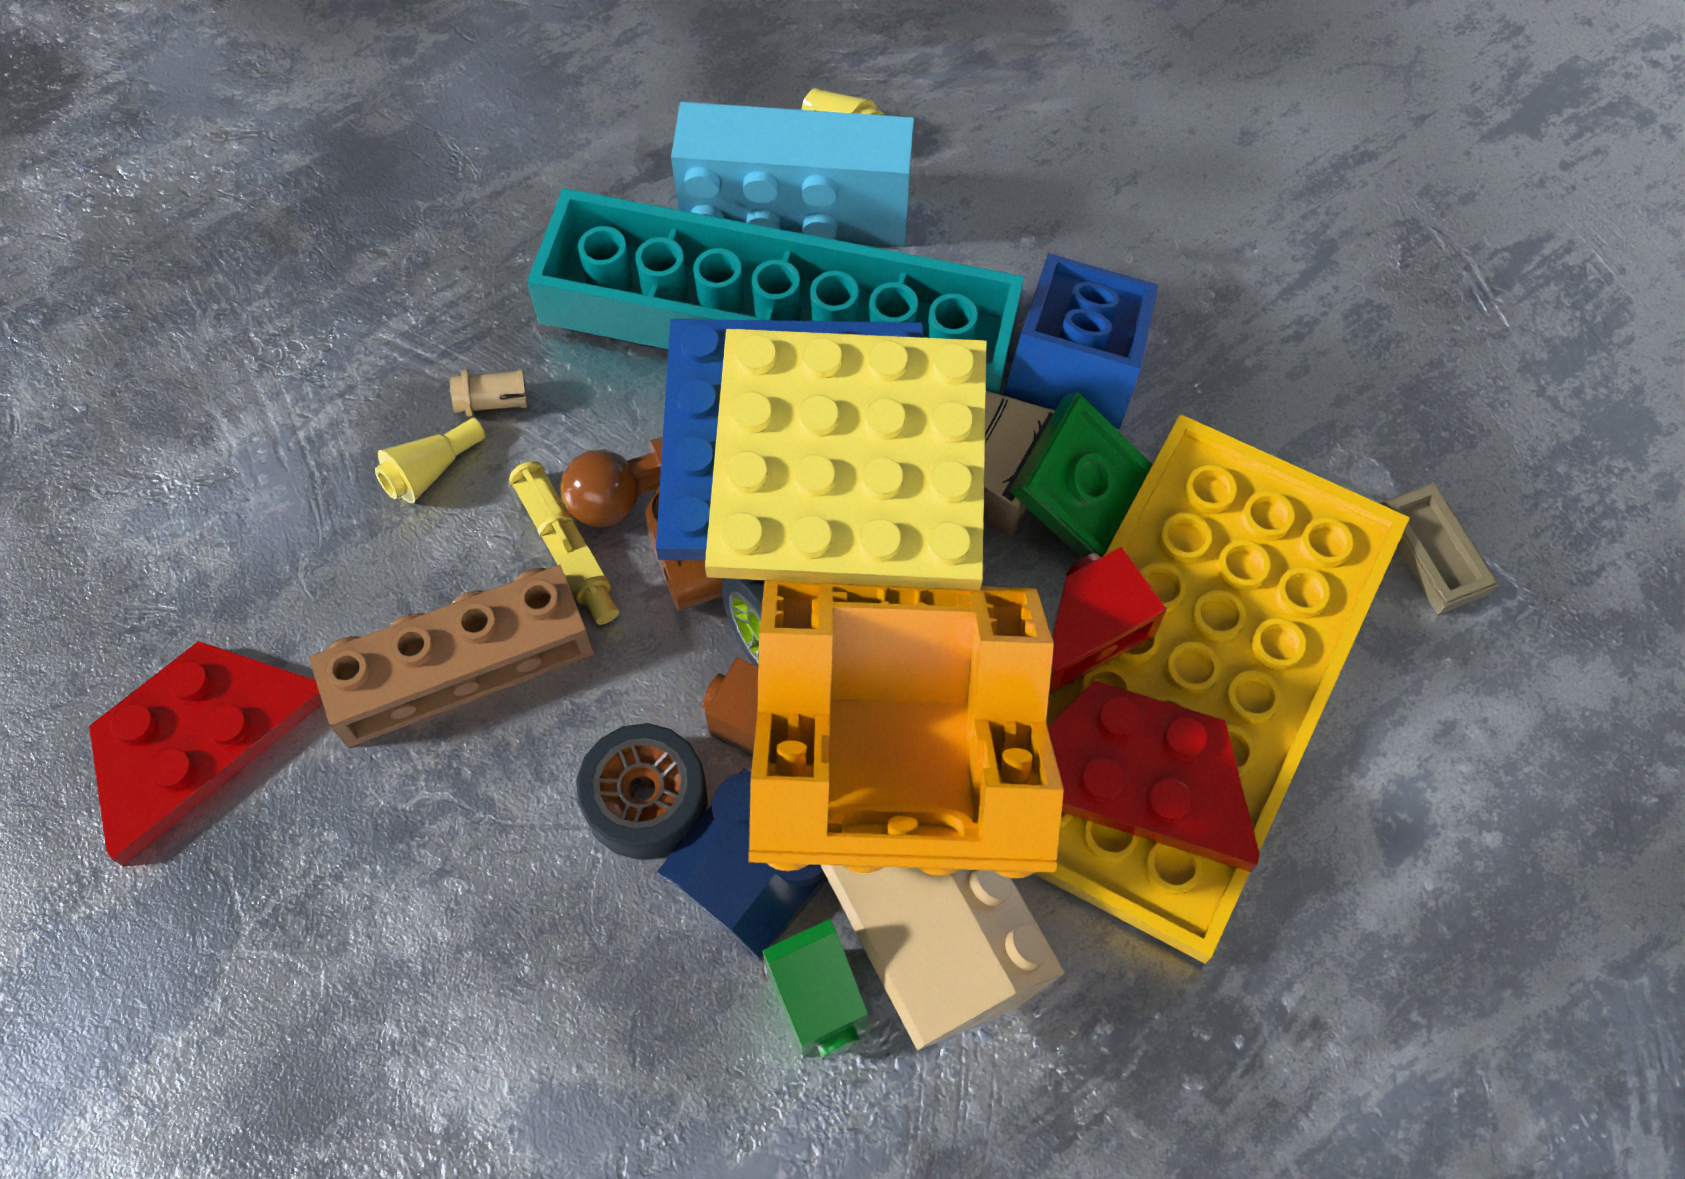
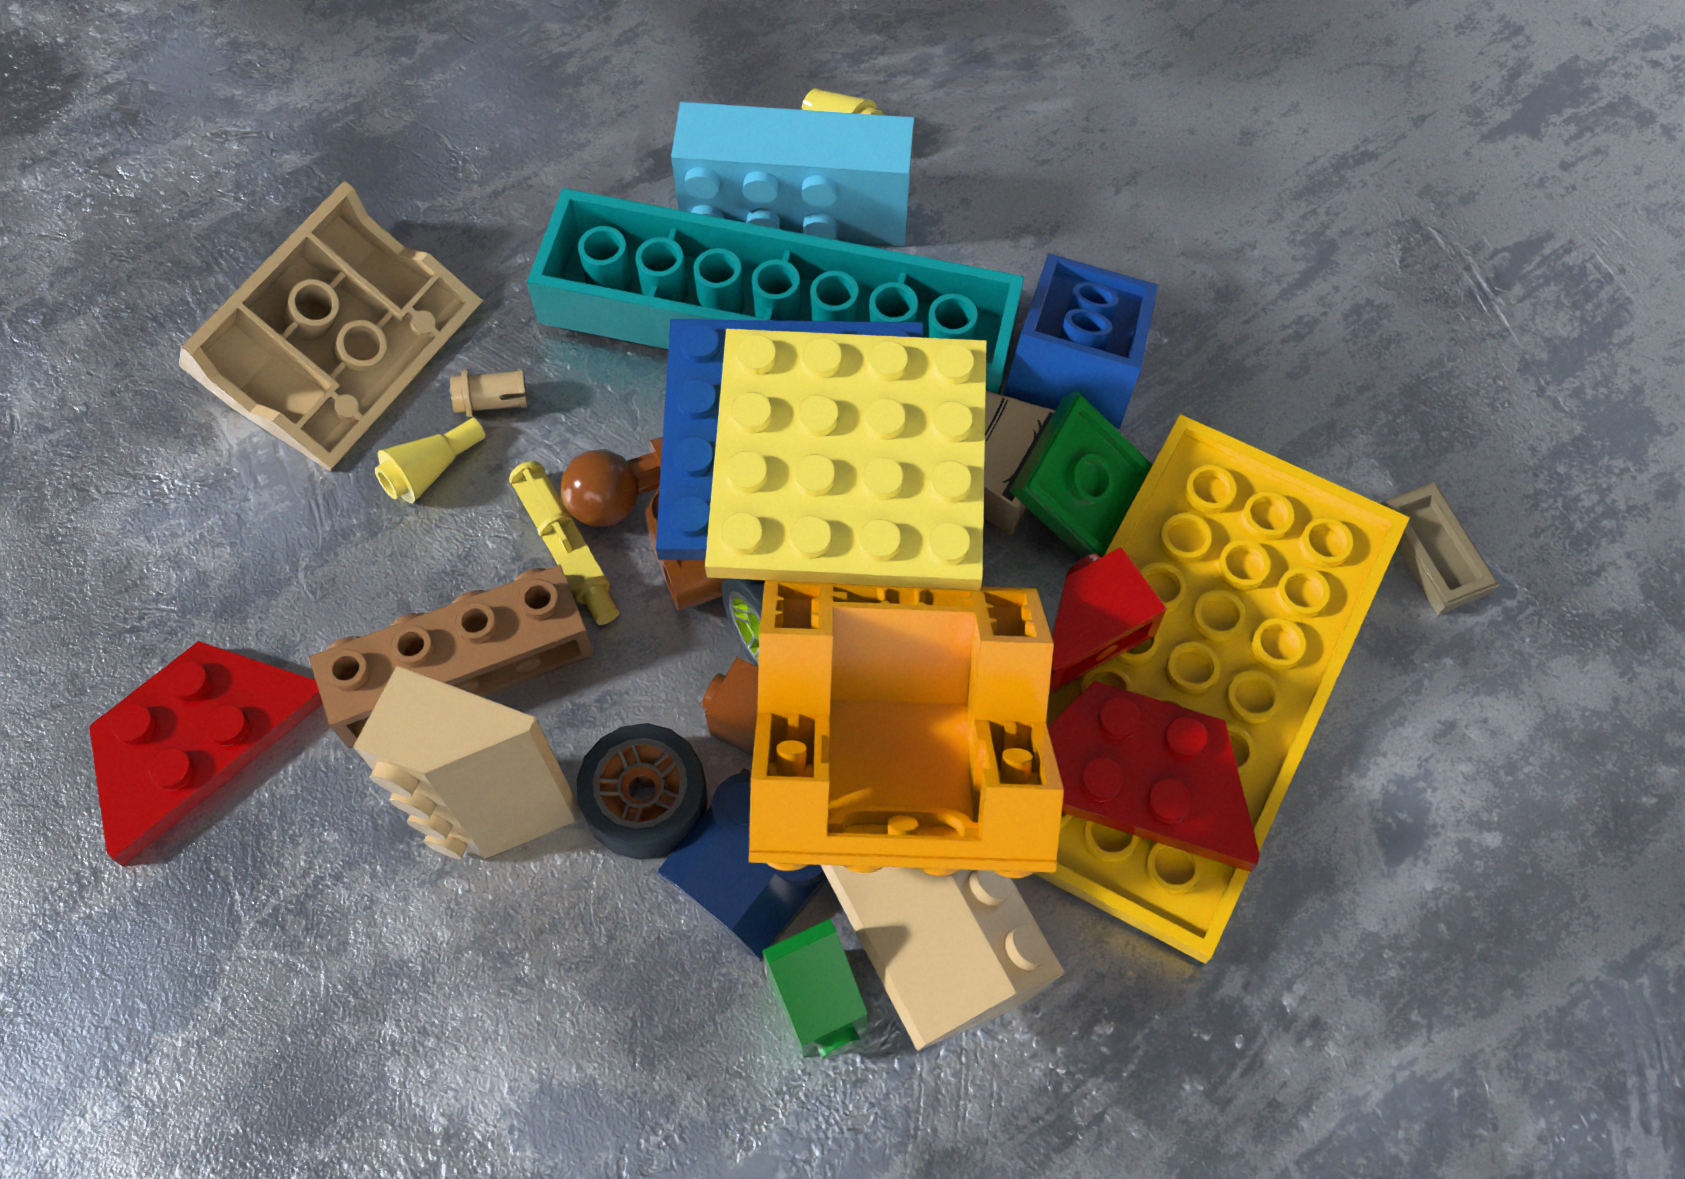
none -> tan piece [179,180,483,471]
none -> tan slope [353,666,581,859]

